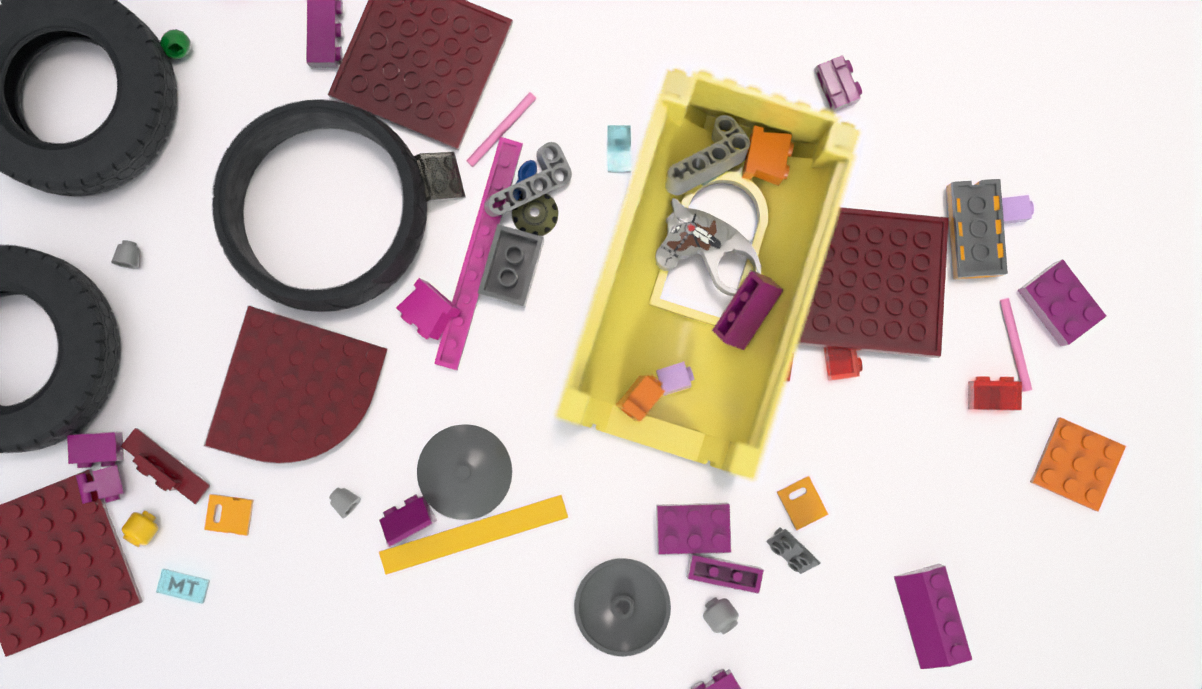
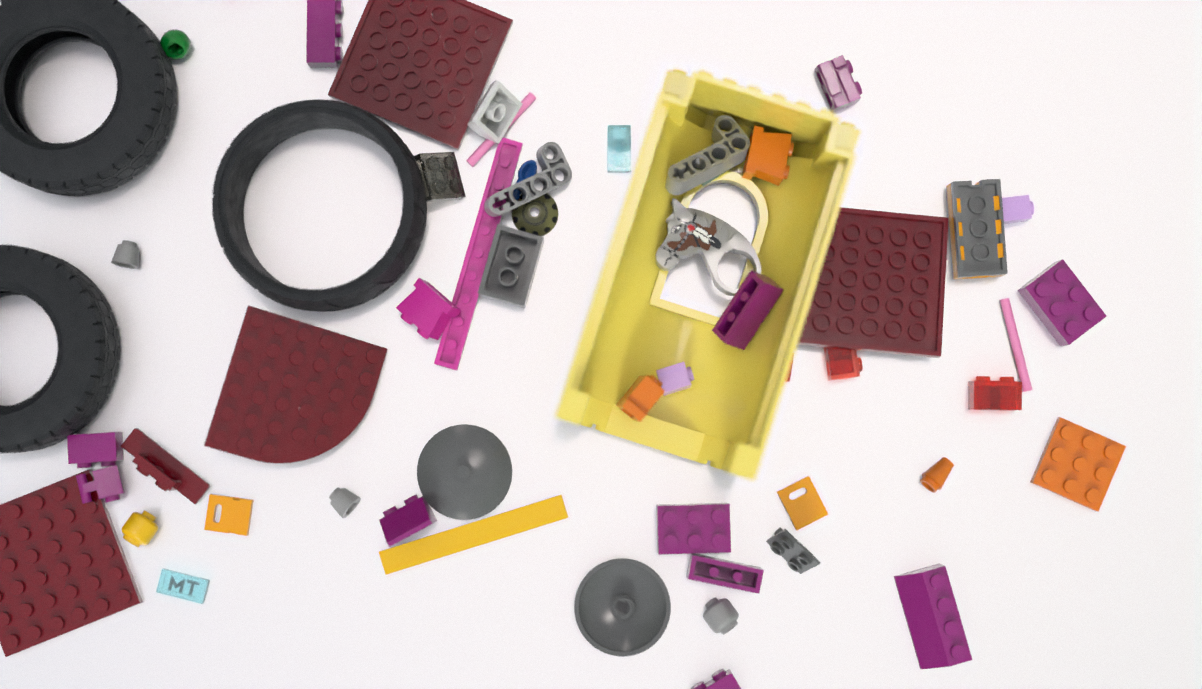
none -> white slope [467,80,522,144]
none -> orange cone [920,457,954,493]

